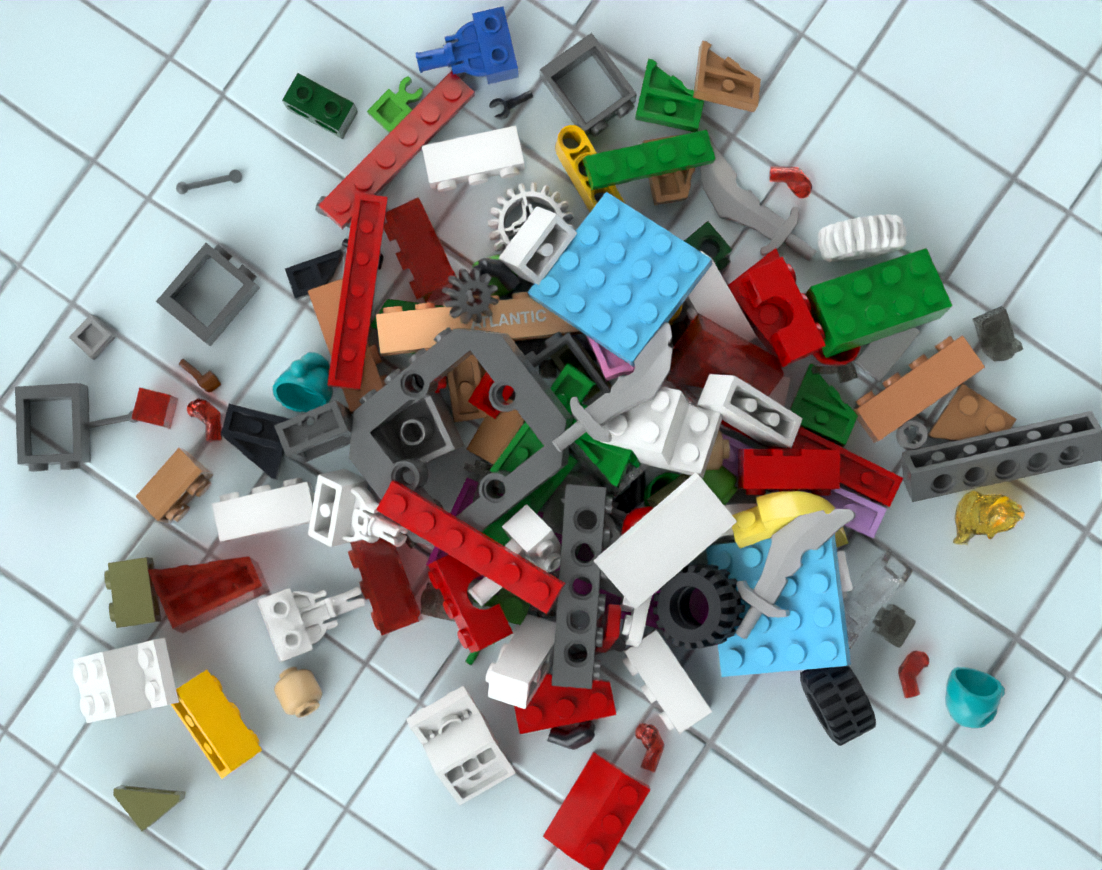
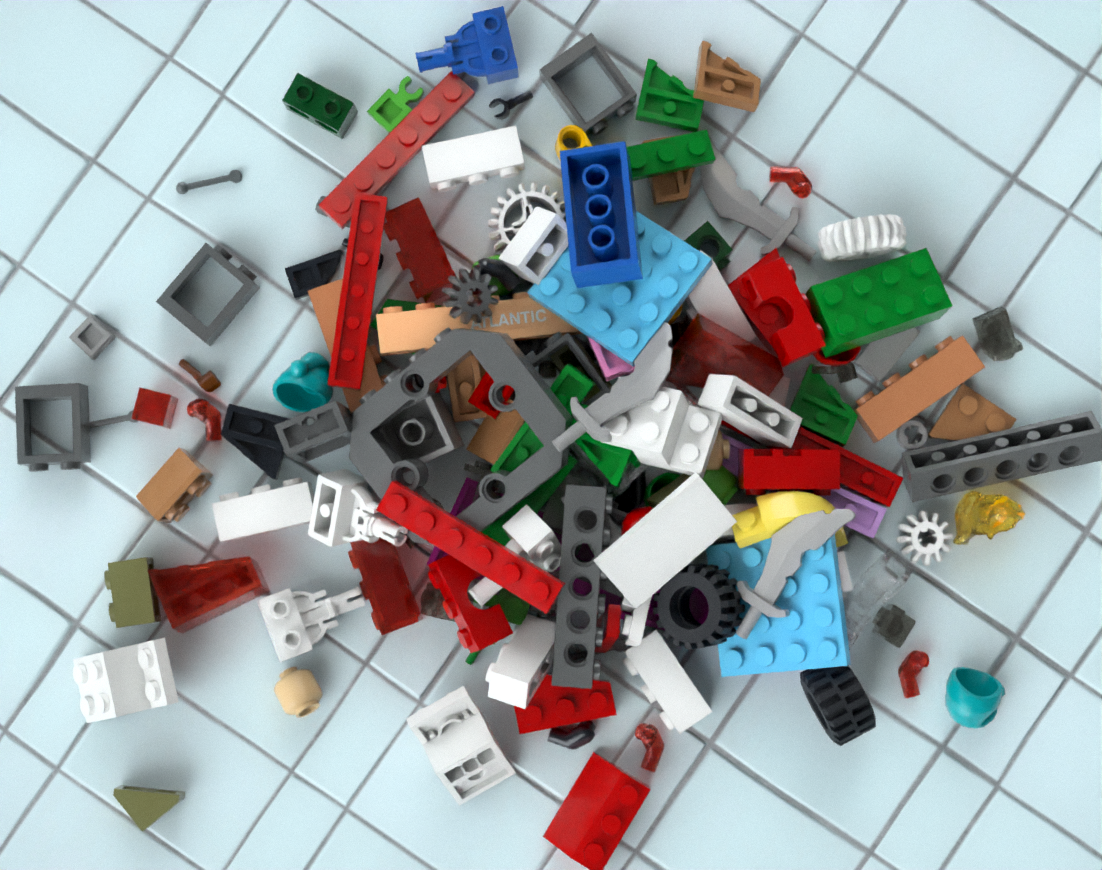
yellow brick [171,669,262,779] -> none
none -> blue brick [560,141,643,288]
none -> white gear [896,510,953,566]

